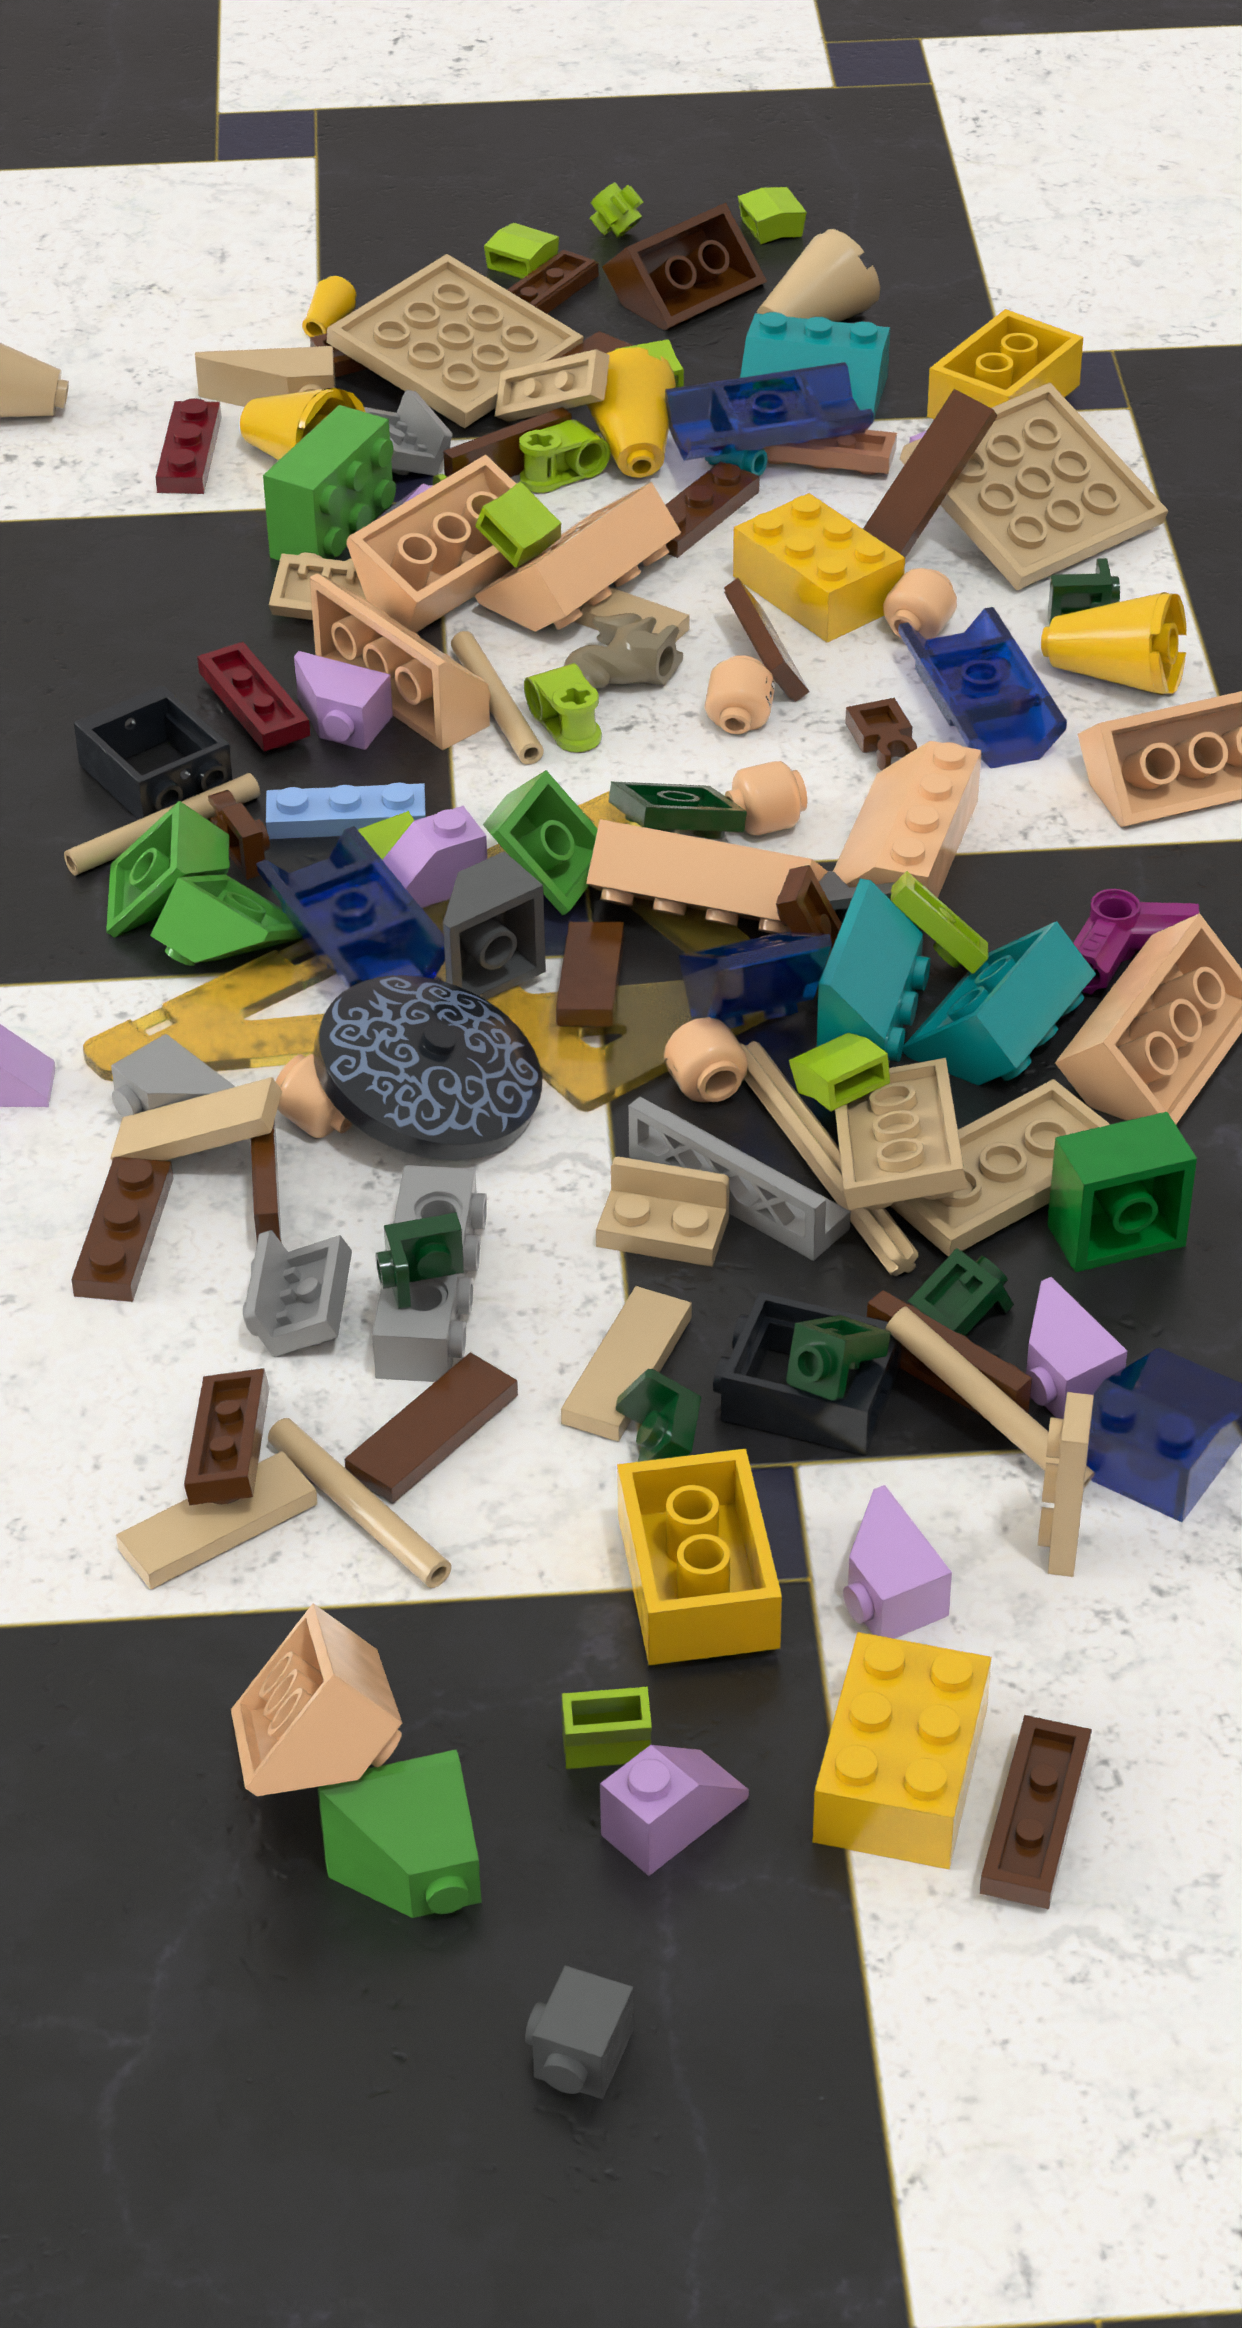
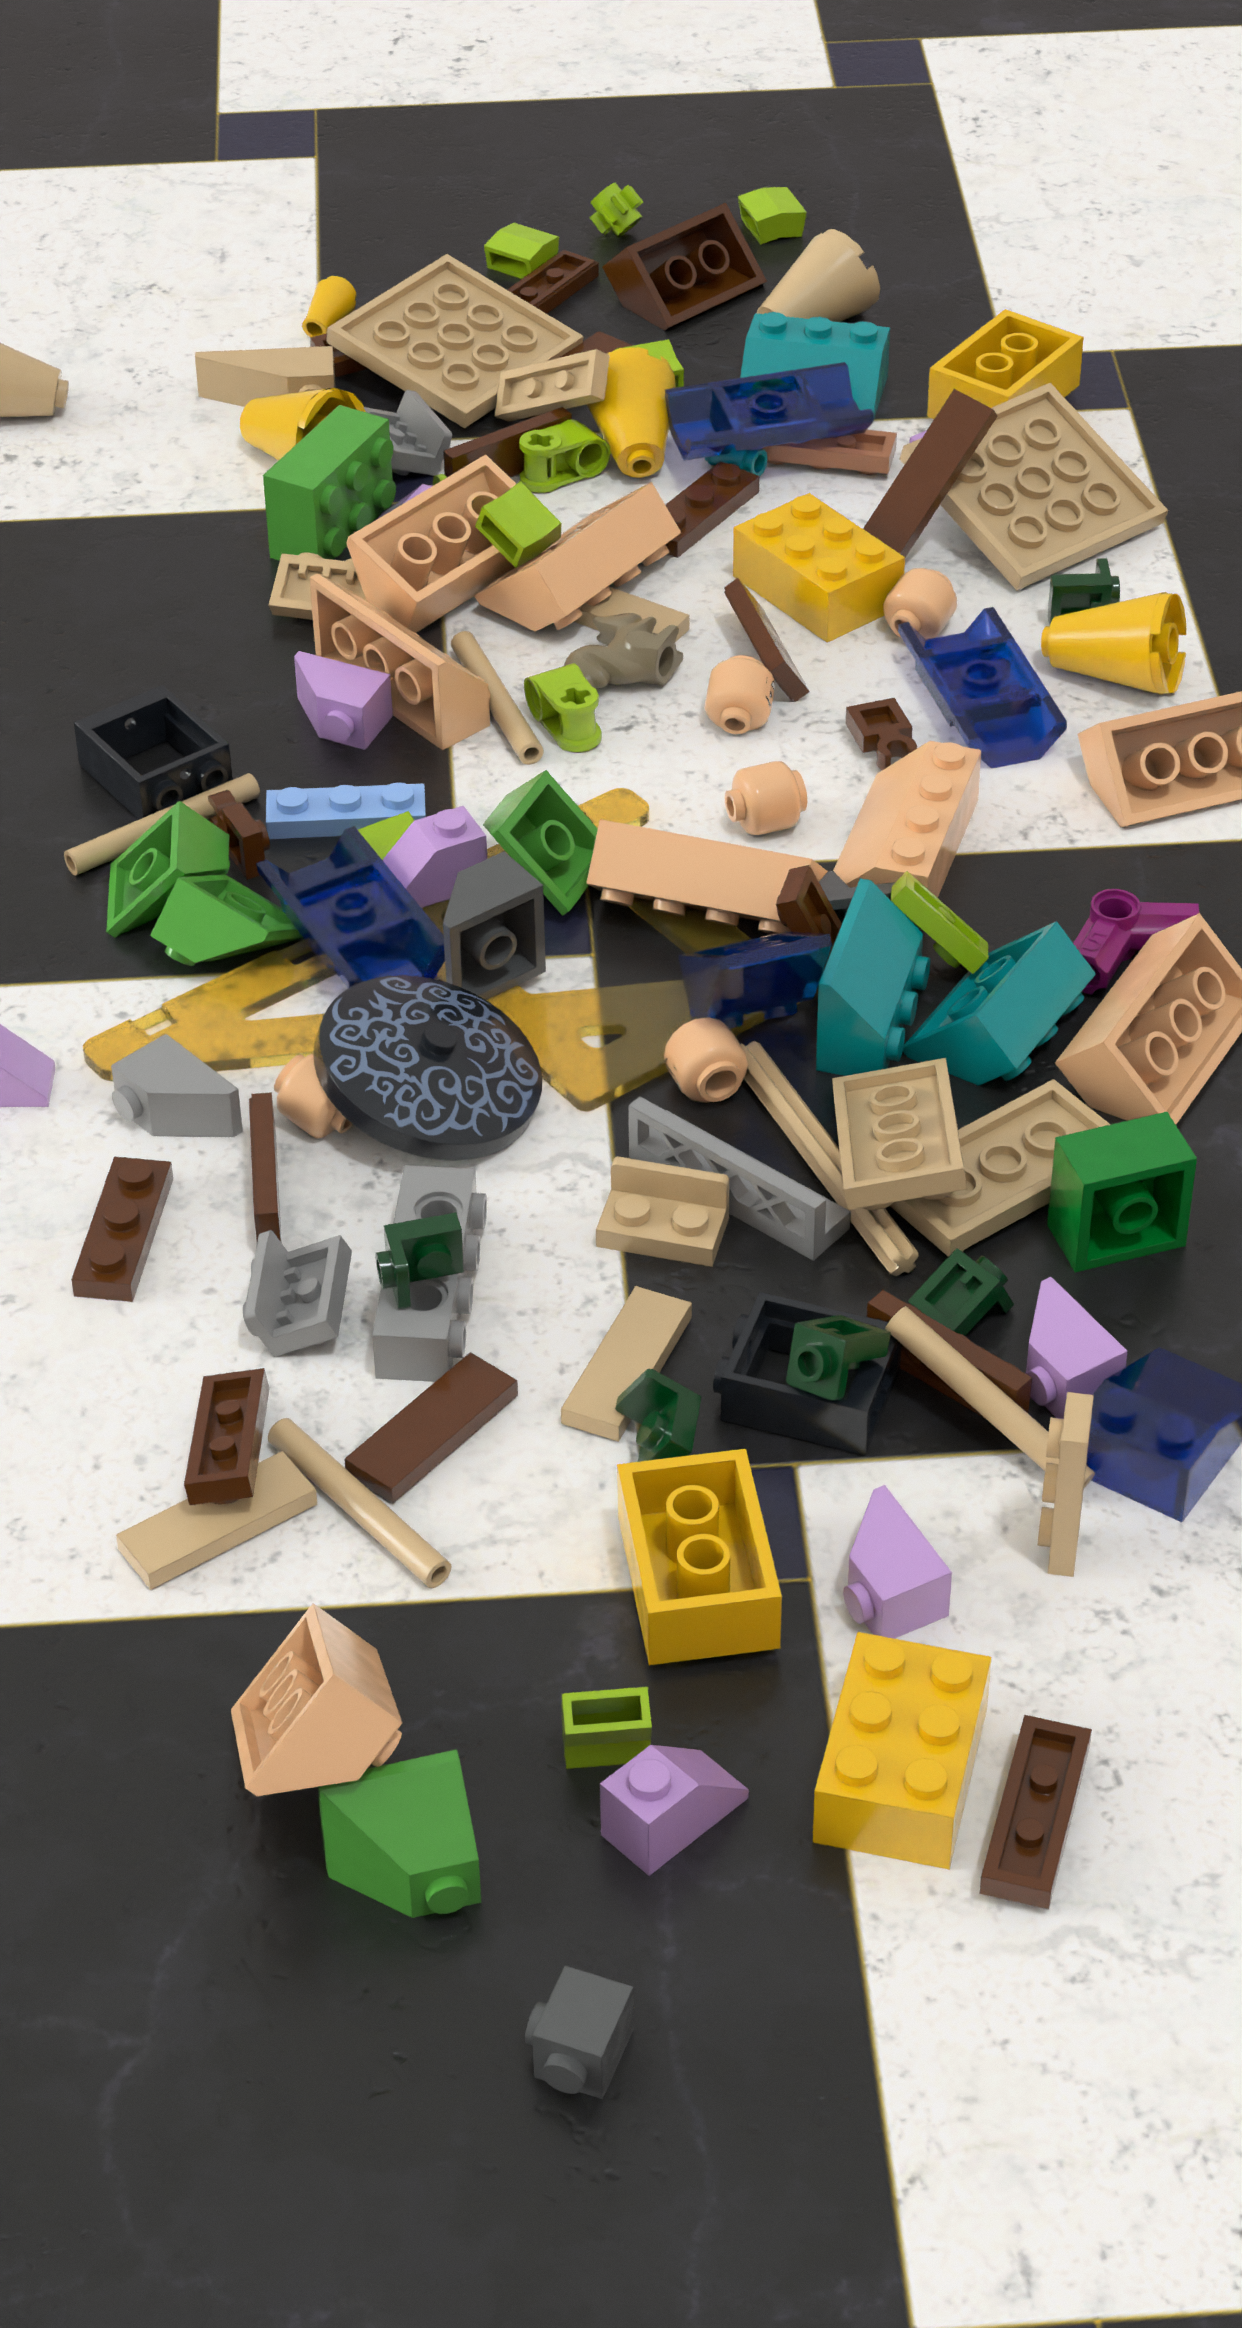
tan tile [110,1077,282,1161] -> none
dark red plate [155,398,222,494] -> none
dark red plate [197,642,310,751] -> none
reddish brown tile [556,922,624,1027] -> none
dark green plate [609,781,747,839] -> none
lime piece [789,1033,890,1111] -> none

